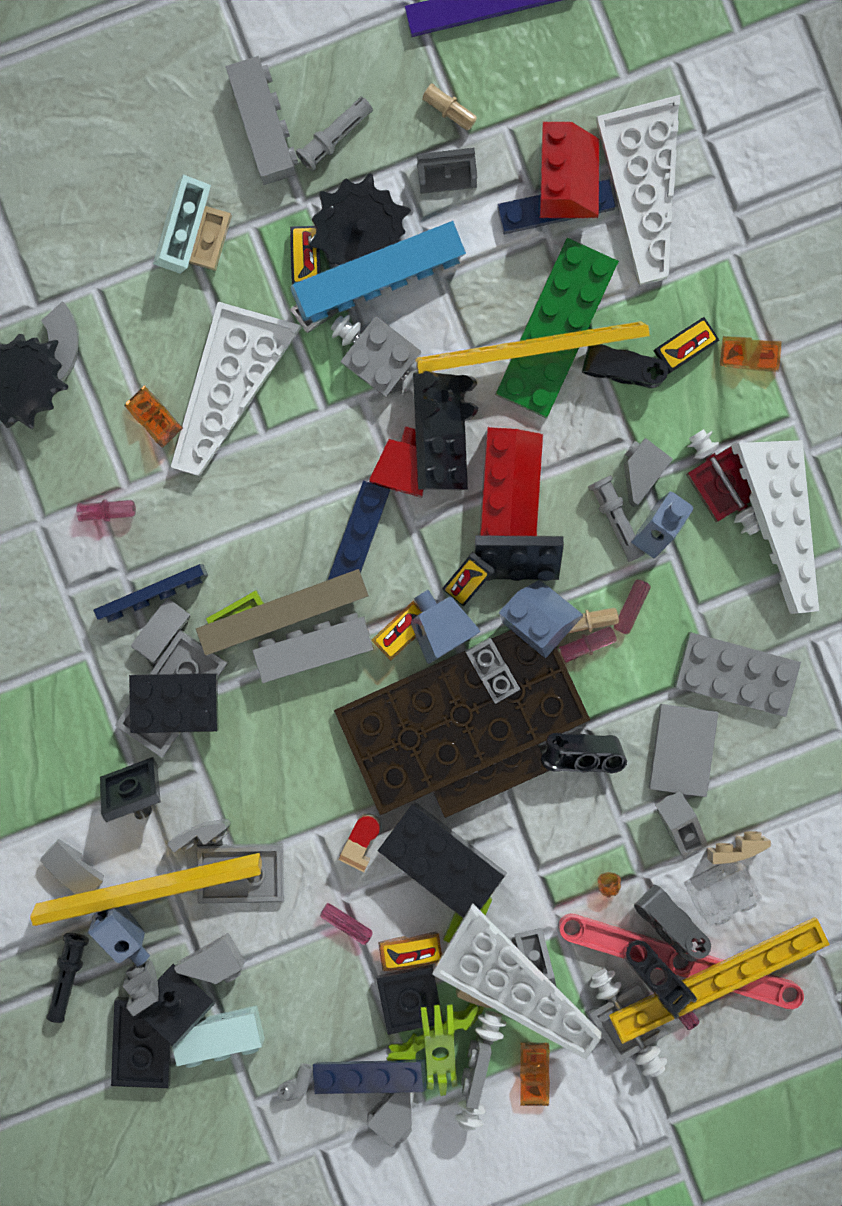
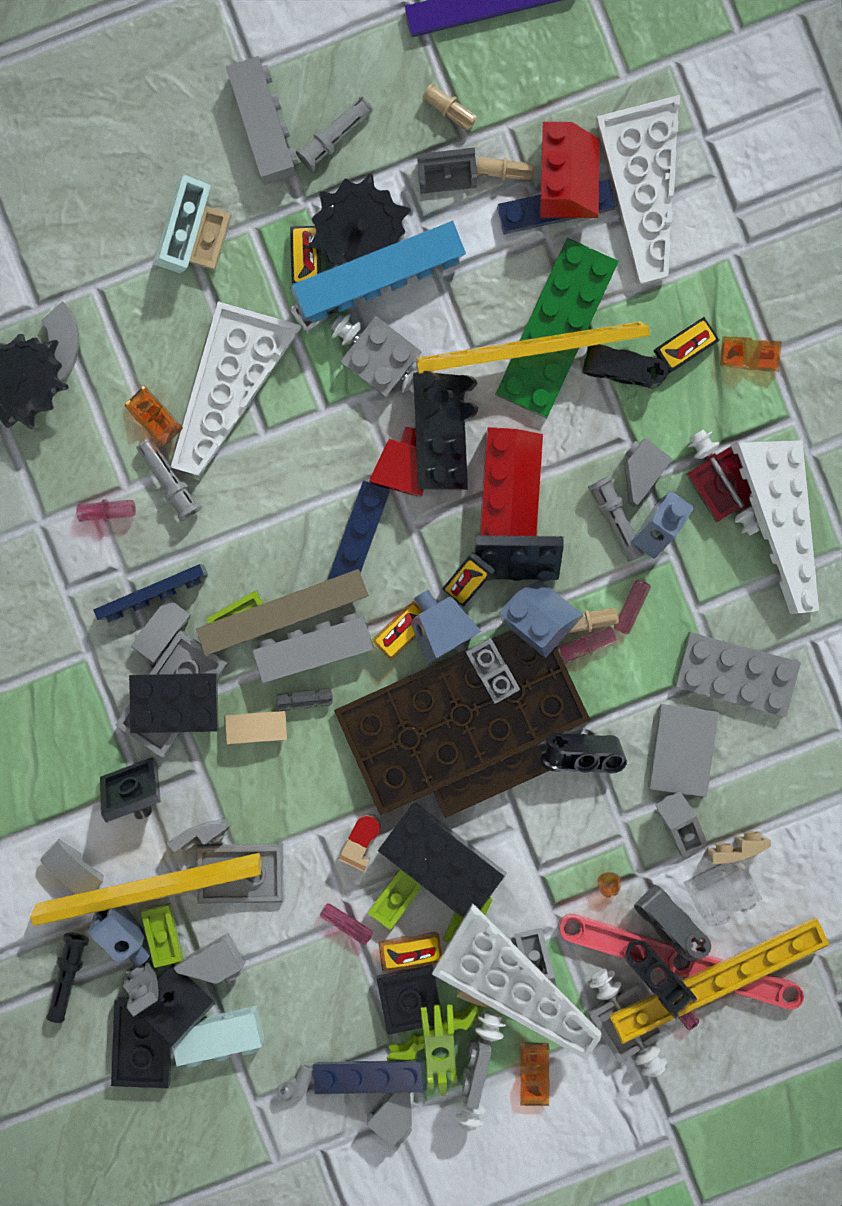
none -> light grey pin [136,438,202,521]
none -> lime plate [141,903,184,968]
none -> tan slope [224,711,287,745]
none -> dark grey axle [276,689,333,711]
none -> lime plate [368,869,423,930]
none -> tan axle [477,156,534,181]

